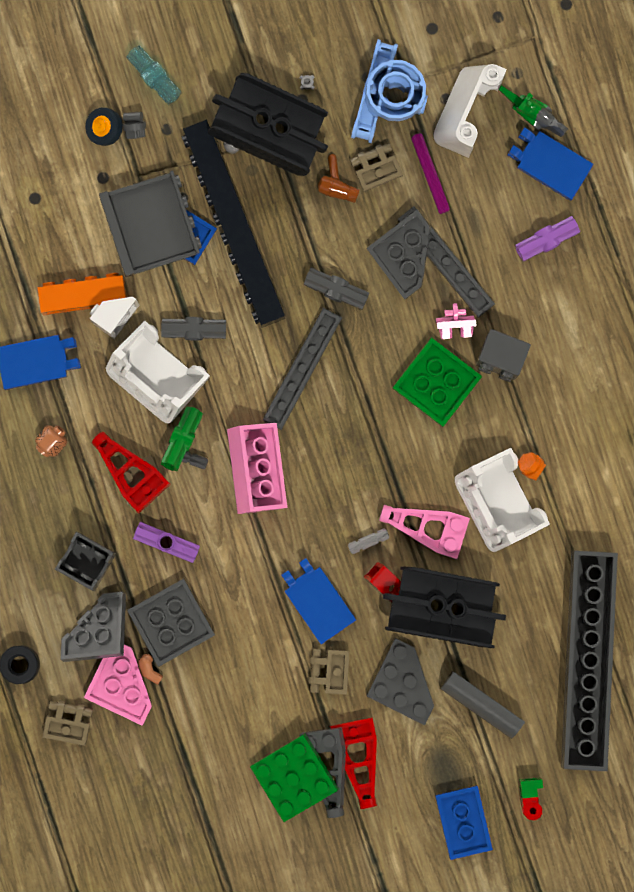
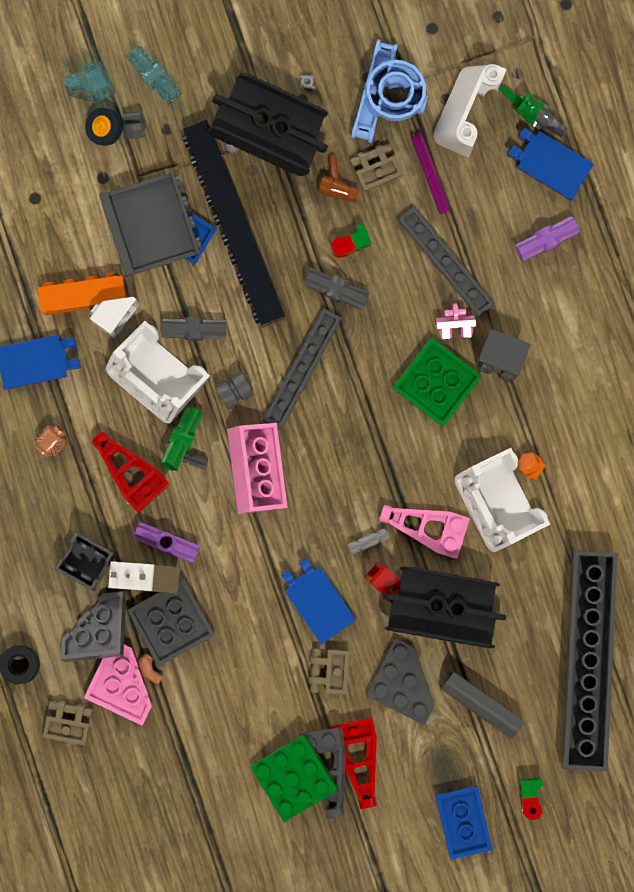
dark grey plate [366,209,431,299] -> none
none -> clear light blue slope [62,61,116,103]
none -> piece [108,562,180,594]
none -> dark grey wheel [215,371,254,410]
none -> leg [331,223,372,258]

